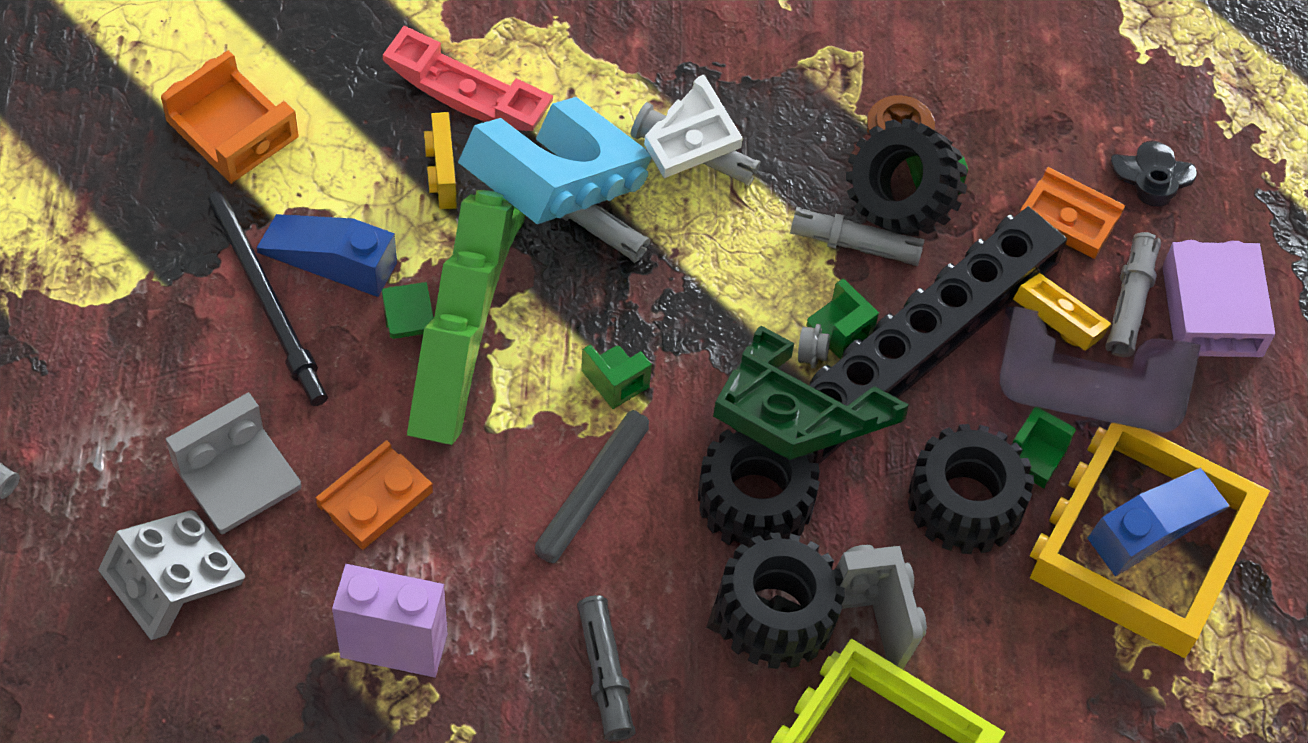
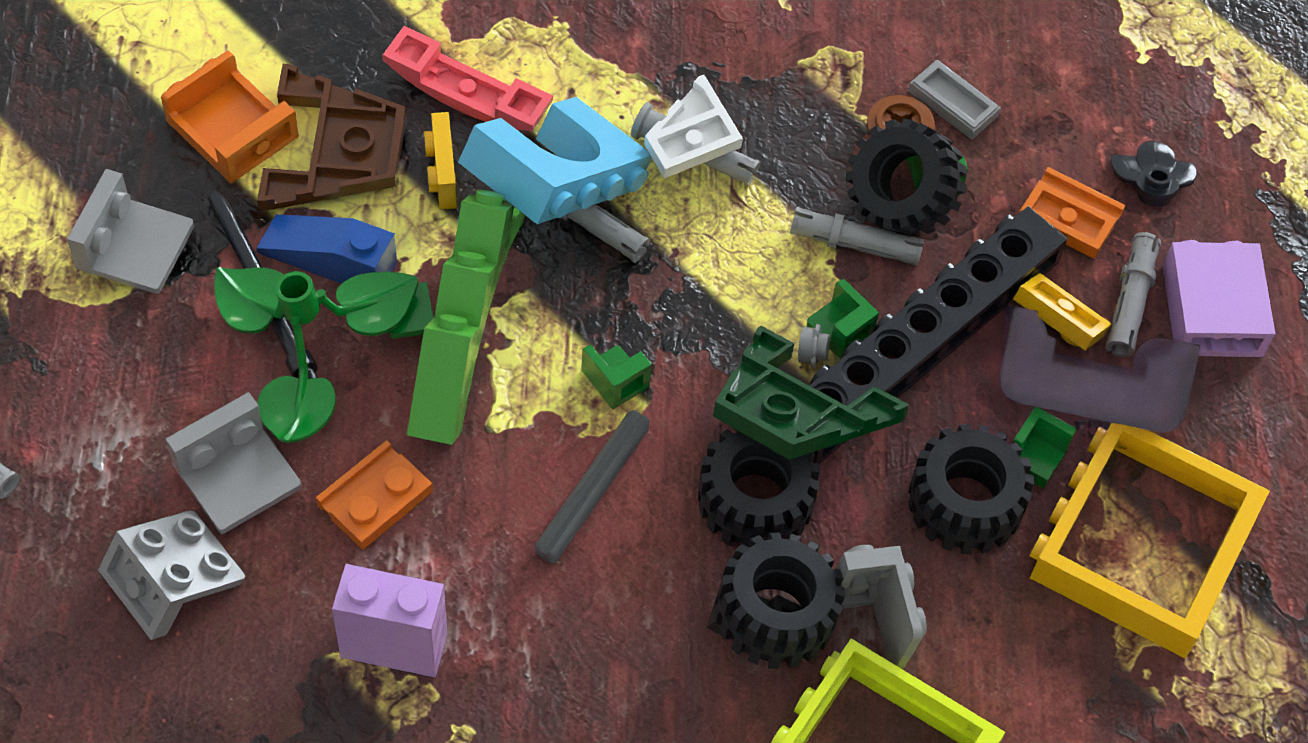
dark grey pin [577,595,636,742] -> none
blue slope [1087,468,1230,577] -> none
none -> light grey bracket [67,169,194,294]
none -> green plant [214,267,418,443]
none -> reddish brown wing [257,64,406,211]
none -> light grey tile [908,60,1001,140]

